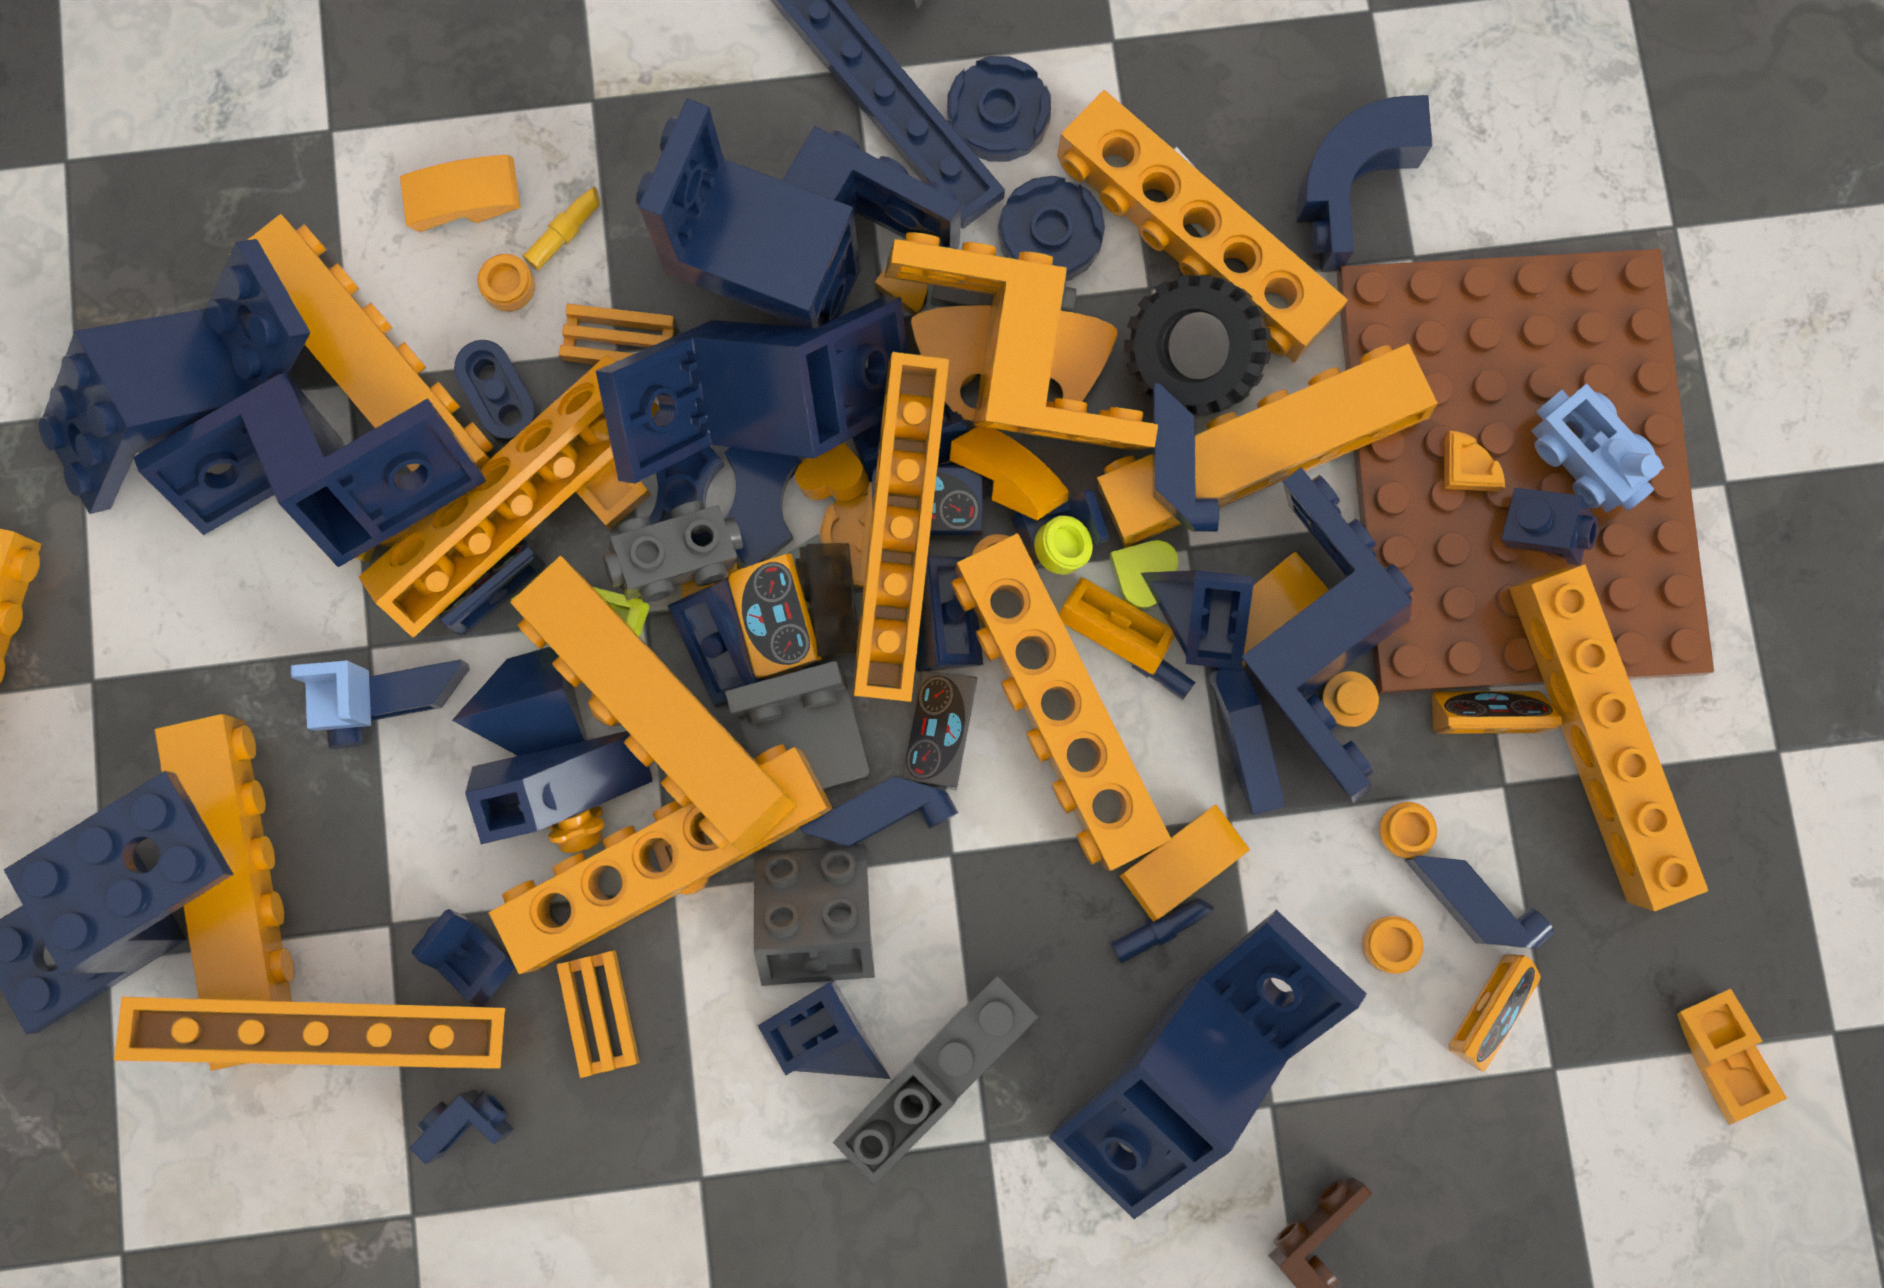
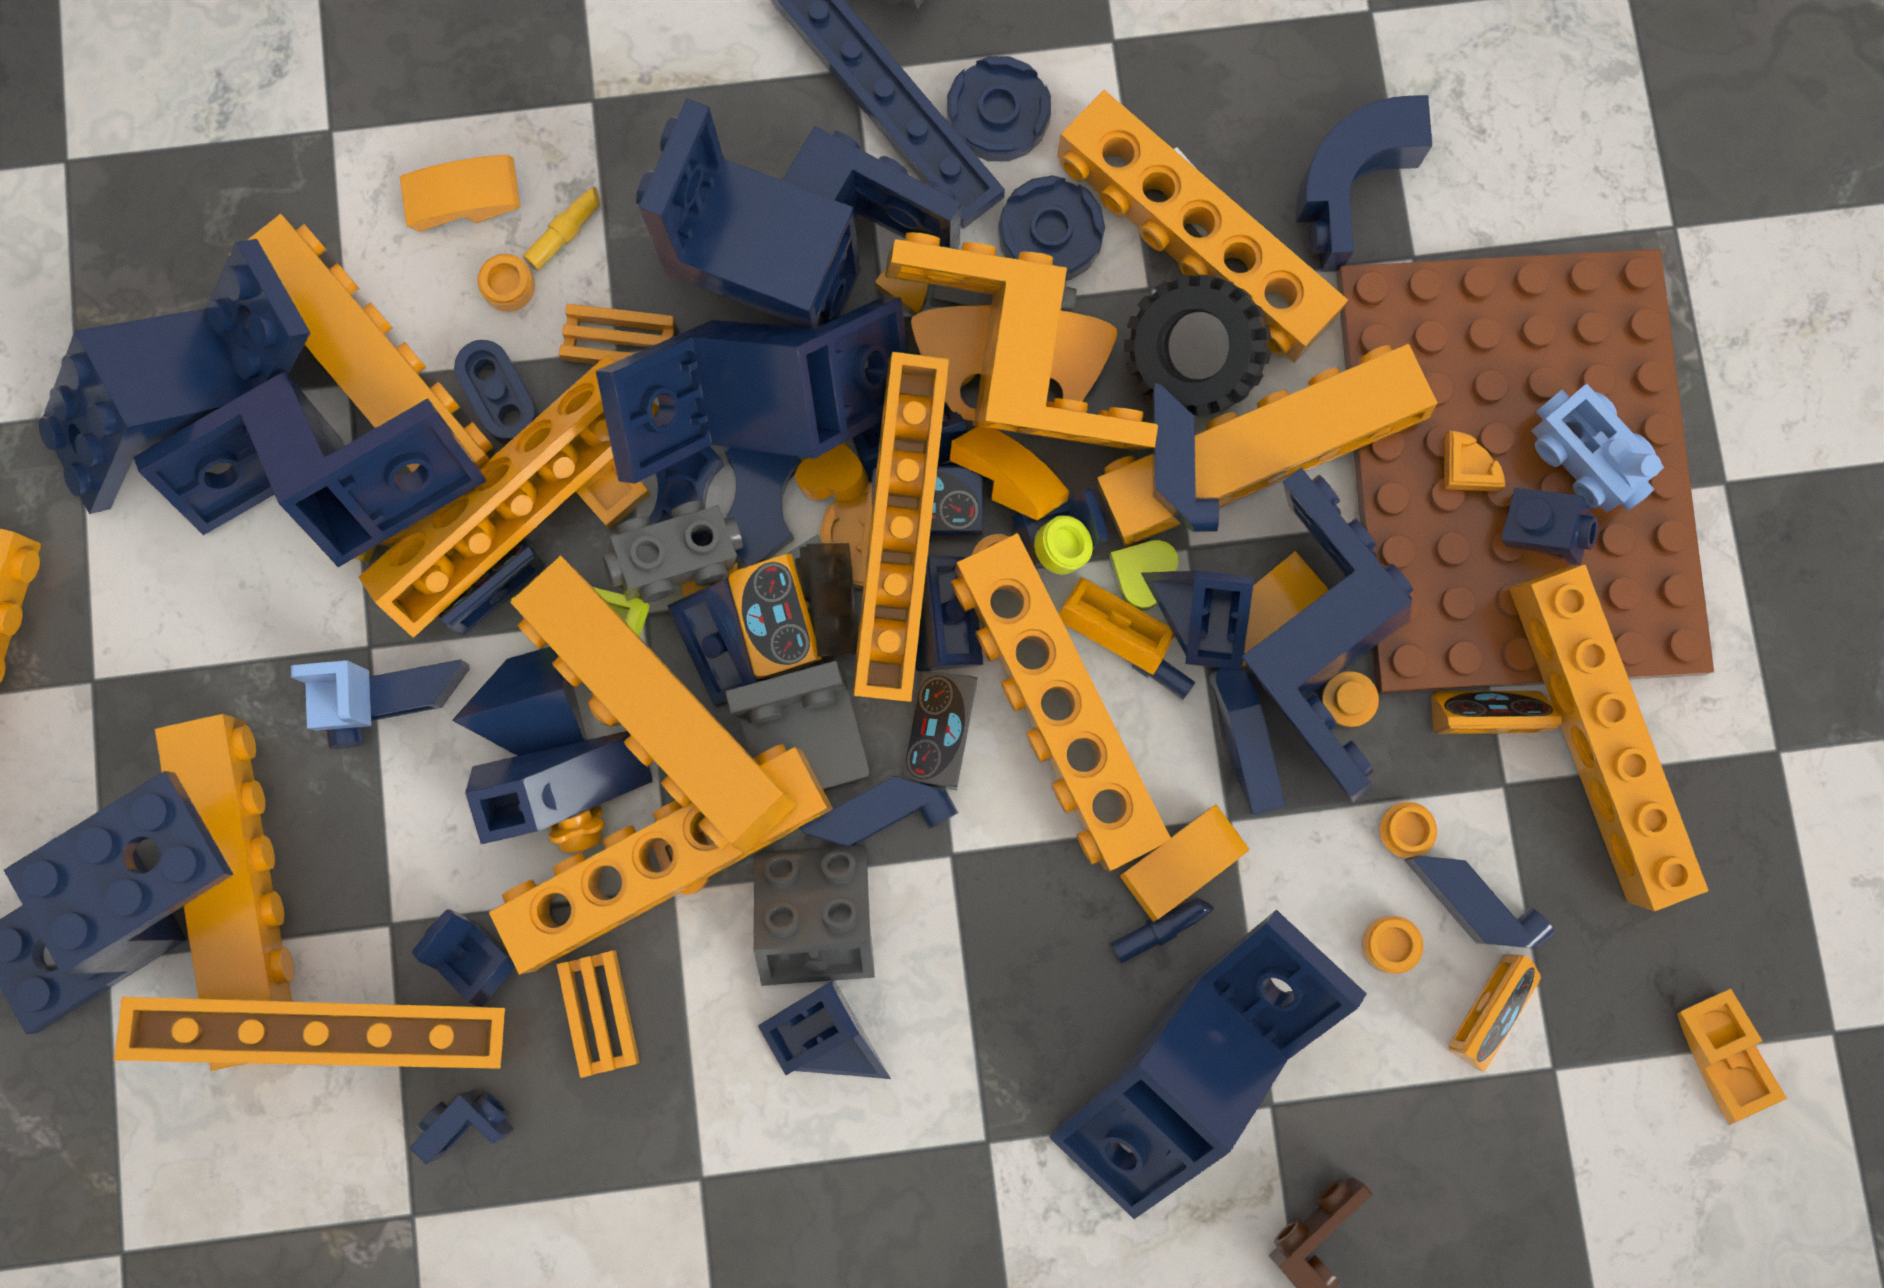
dark grey slope [833,971,1041,1185] -> none

